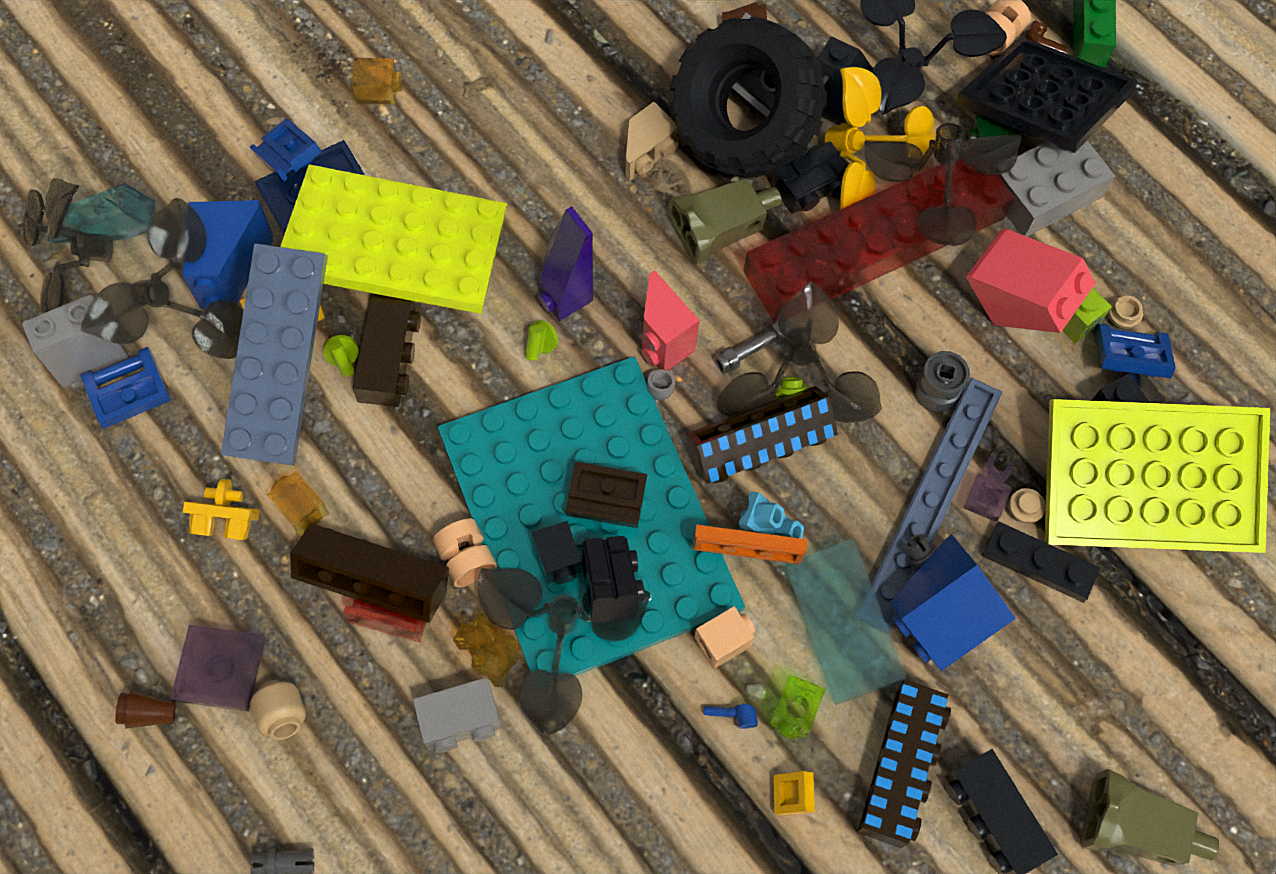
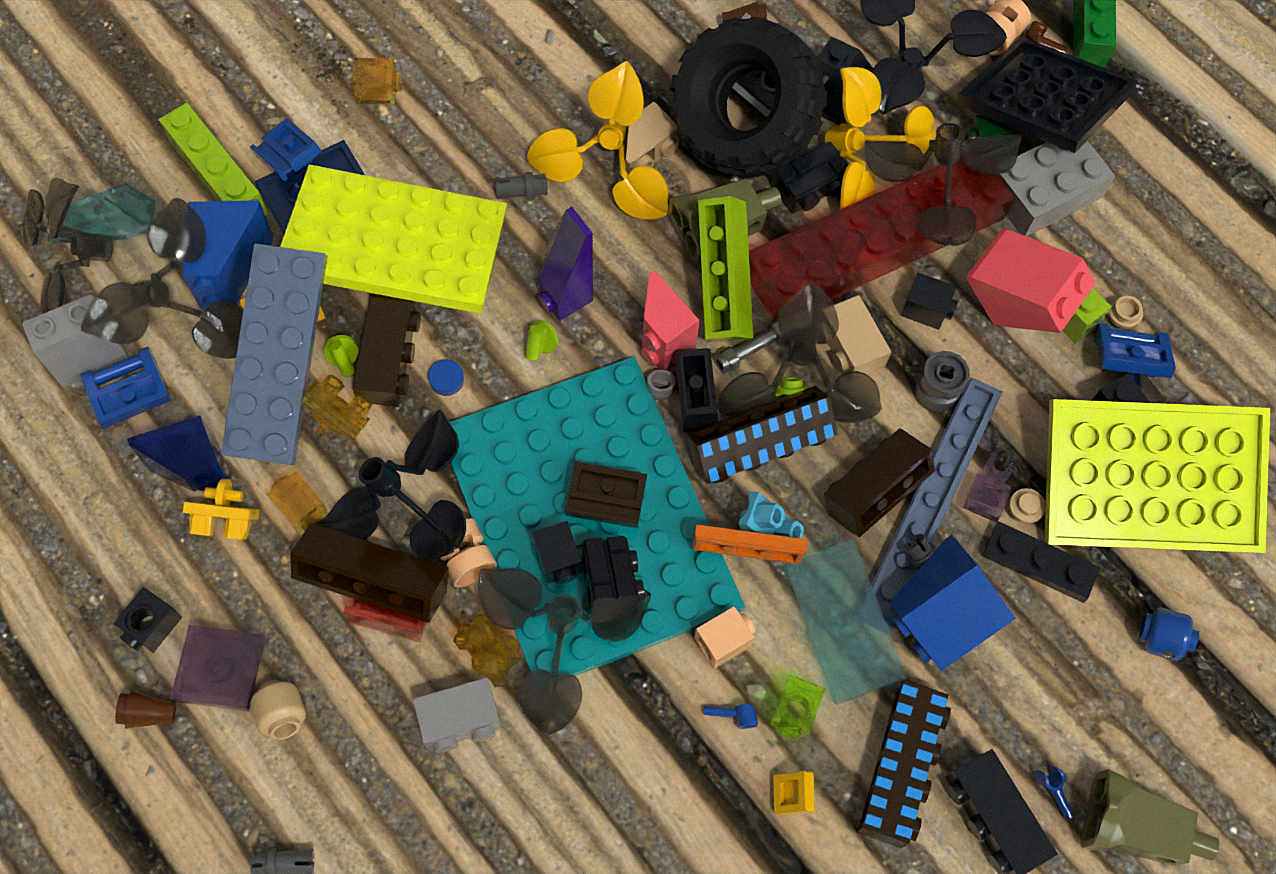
none -> black brick [113,587,182,653]
none -> clear blue slope [127,416,228,492]
none -> lime brick [158,102,268,216]
none -> clear yellow hips [301,374,372,440]
none -> black plant [316,410,466,560]
none -> blue tile [428,359,464,396]
none -> dark grey pin [496,172,548,199]
none -> yellow plant [527,61,669,220]
none -> black brick [675,348,718,432]
none -> lime brick [698,196,753,342]
none -> tan brick [817,295,892,382]
none -> dark brown brick [823,428,935,538]
none -> black brick [901,272,958,330]
none -> blue hand [1033,763,1074,820]
none -> blue head [1139,607,1199,661]

